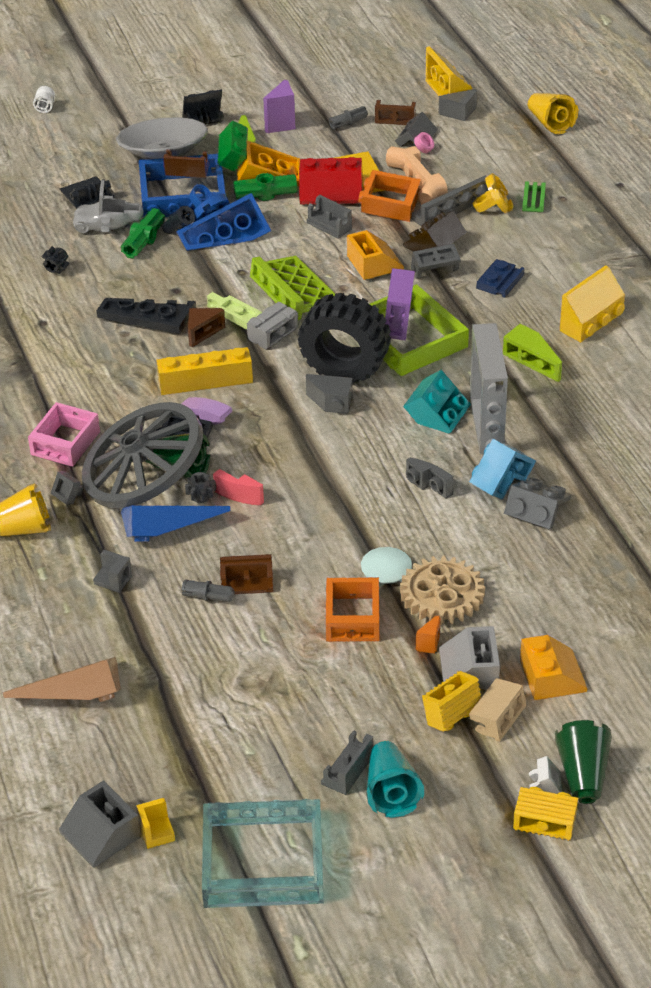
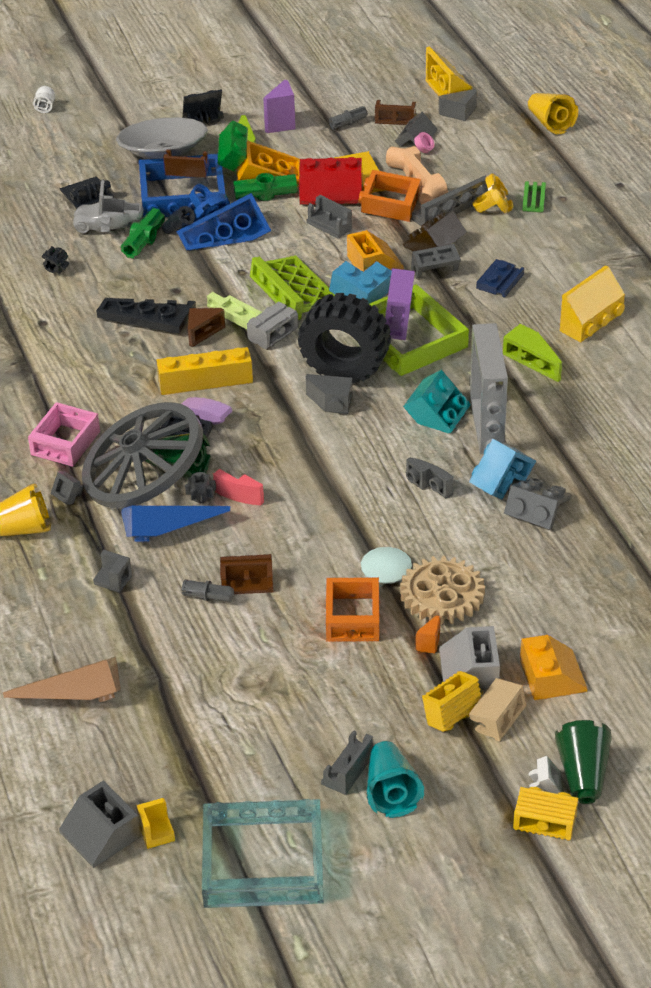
none -> dark azure brick [329,261,392,304]

